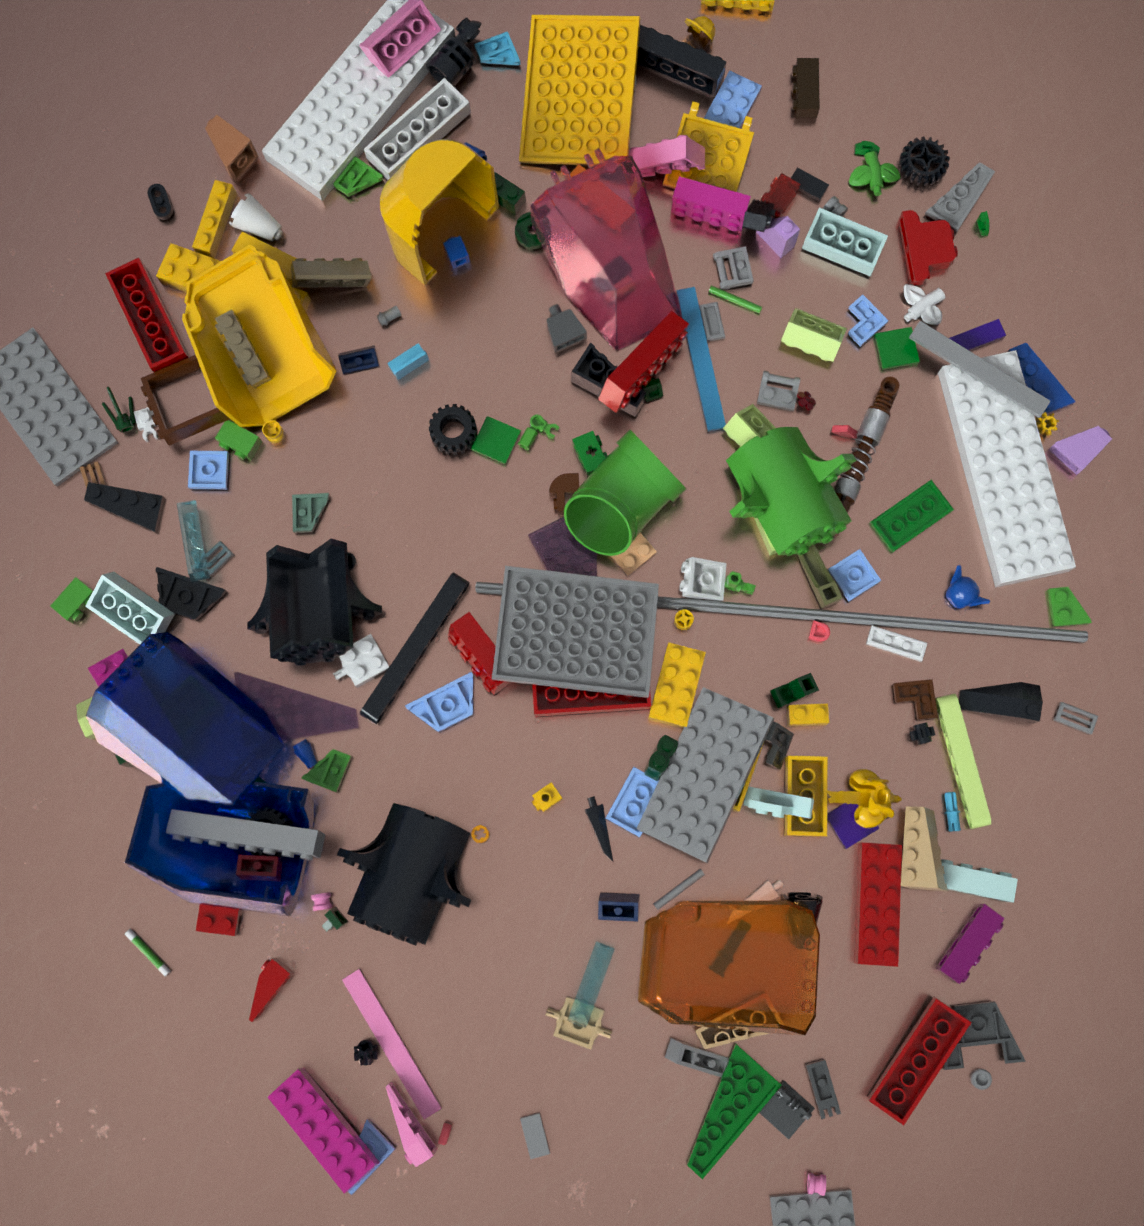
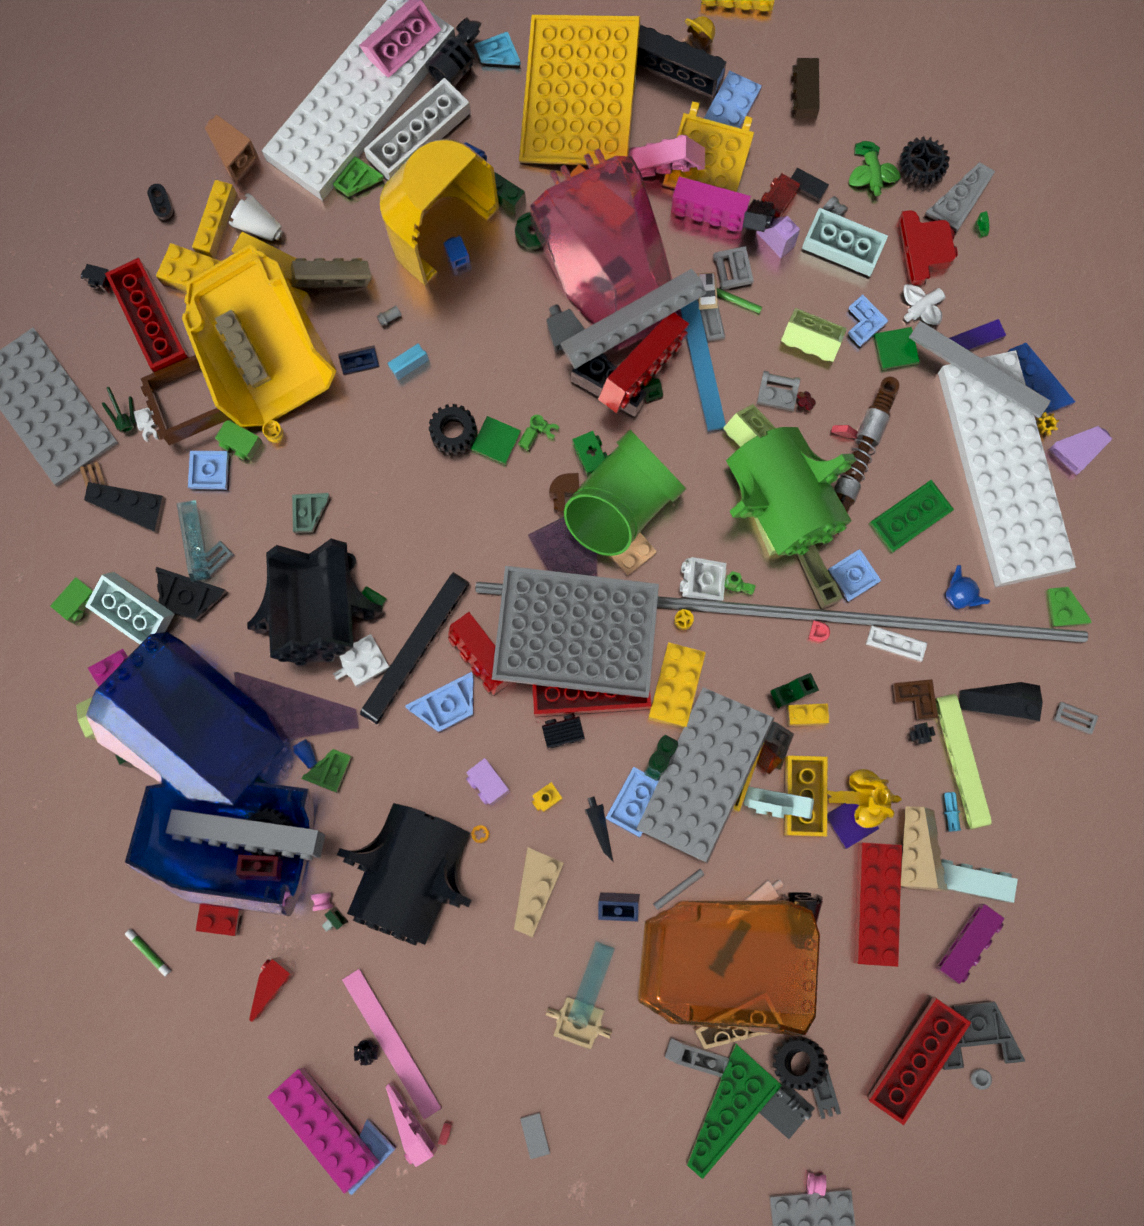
none -> black brick [81,264,110,293]
none -> green piece [362,586,387,608]
none -> lavender brick [466,758,510,806]
none -> tan wedge [514,847,564,937]
none -> black brick [542,714,585,749]
none -> light grey brick [560,269,706,368]
none -> slope [697,272,718,310]
none -> clear red slope [757,744,782,774]
none -> black tyre [773,1036,828,1091]

